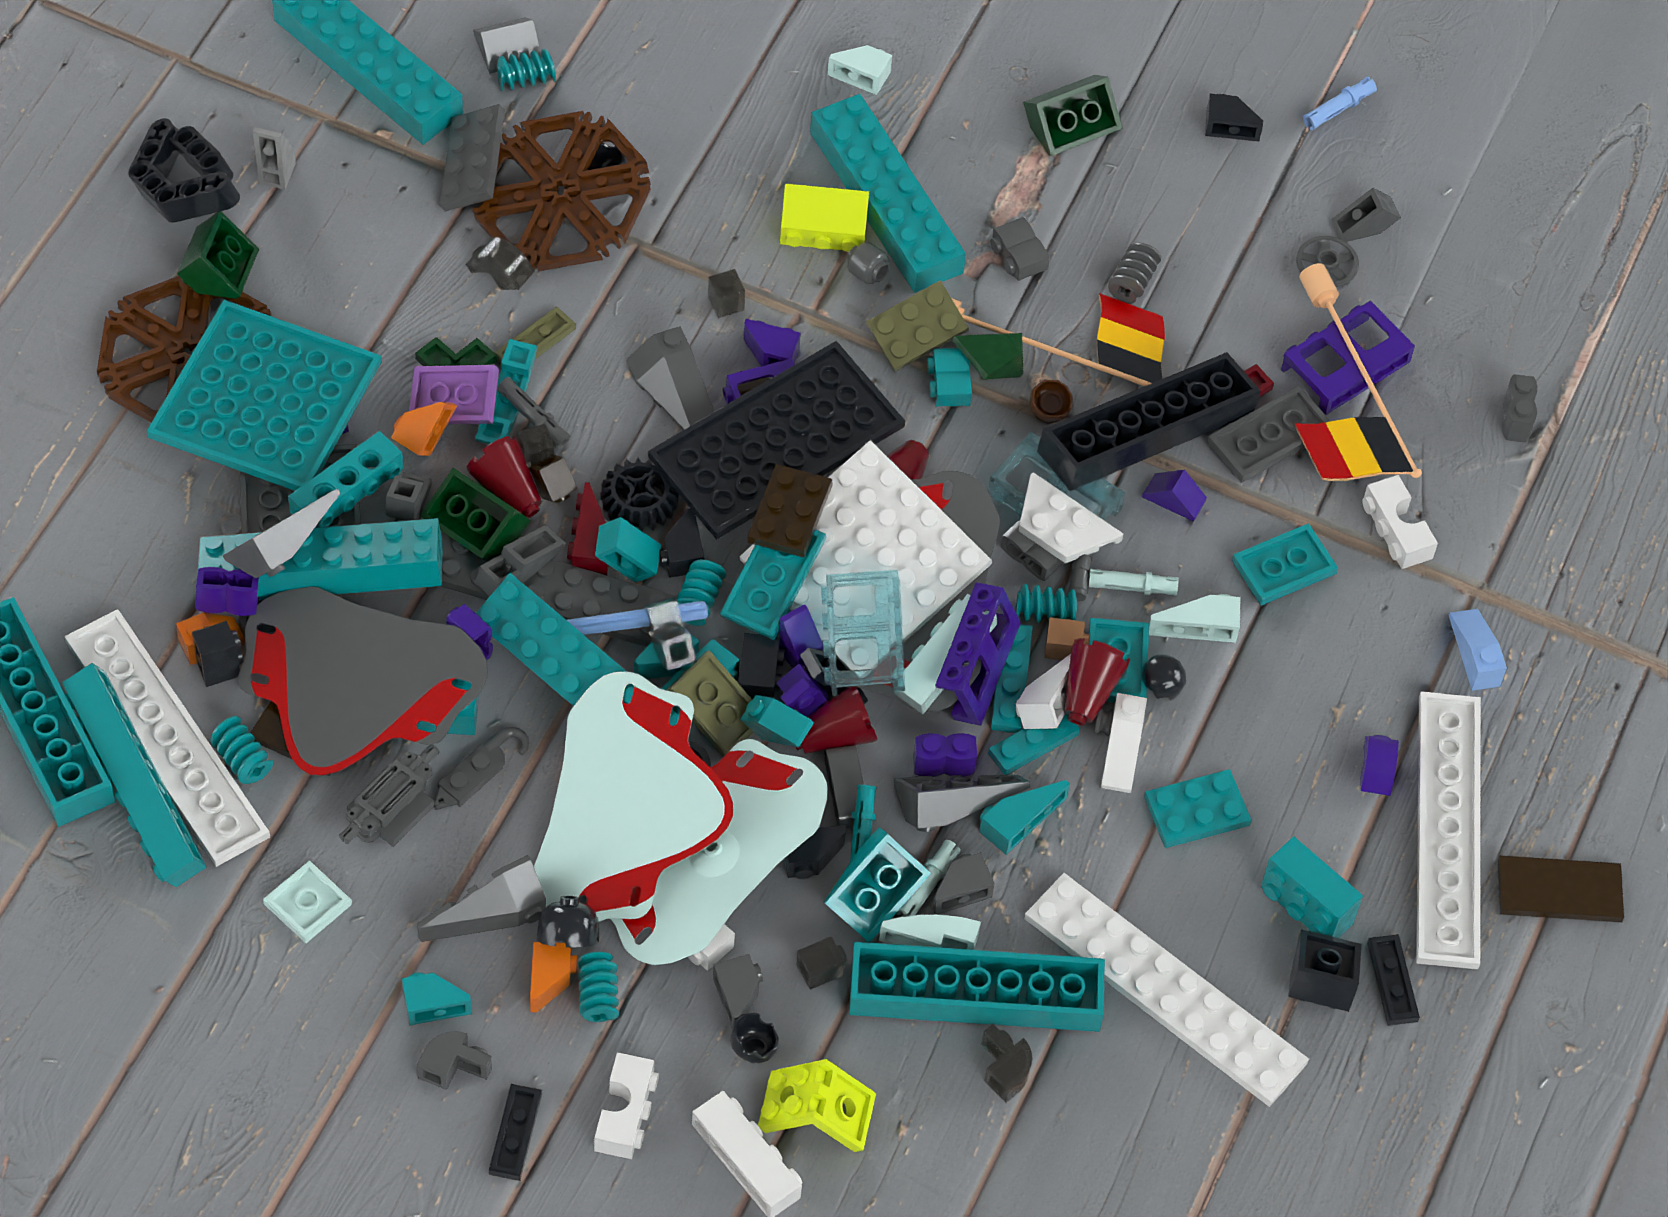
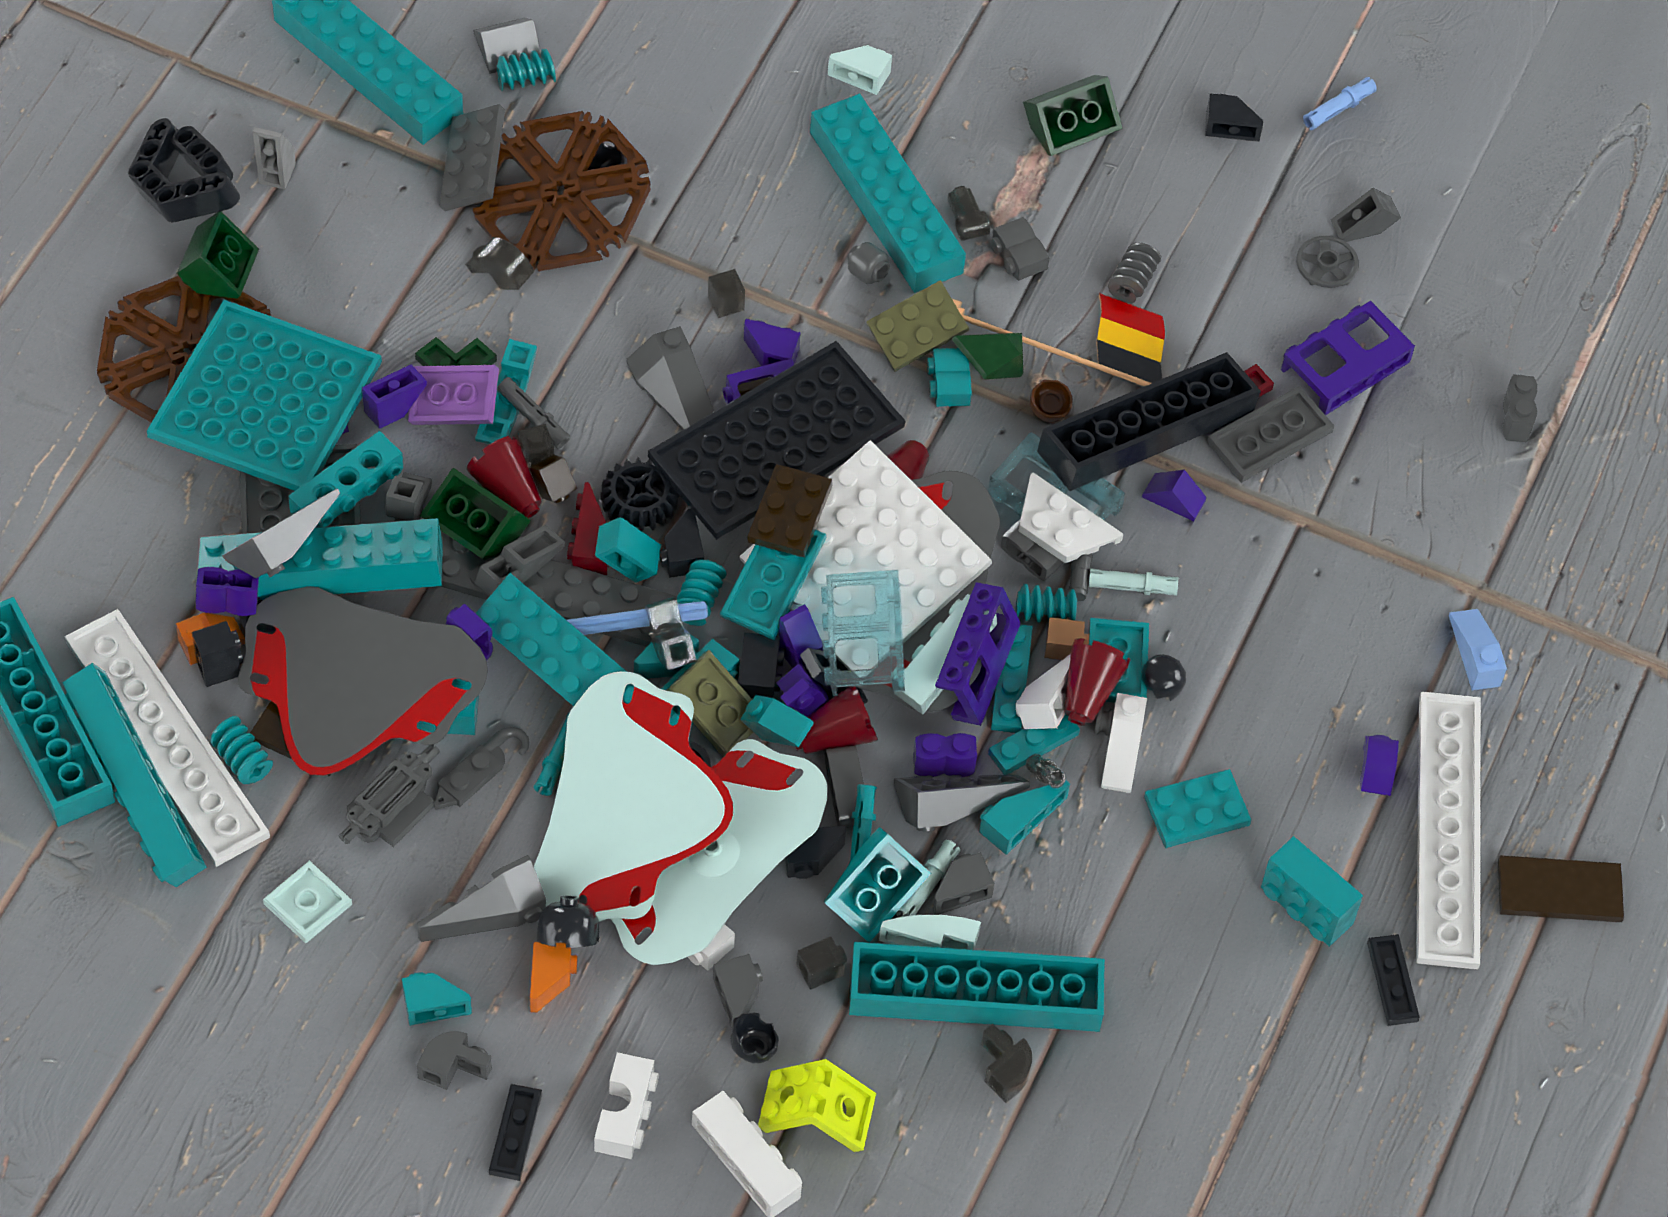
orange slope [391,402,457,456] -> none
olive tile [494,306,576,366] -> none
teal piece [578,952,619,1022] -> none
neon yellow slope [780,184,869,252] -> none
white plate [1024,873,1309,1107] -> none
light aqua slope [1149,594,1240,643] -> none
teal plate [1232,523,1338,606] -> none
black slope [1288,929,1362,1012] -> none
flag [1294,263,1422,481] -> none
white arch [1362,475,1438,569] -> none
none -> dark purple slope [362,364,427,429]
none -> teal pin [534,712,570,796]
none -> clear smoke piece [947,186,990,241]
none -> clear smoke pin [1026,754,1066,788]

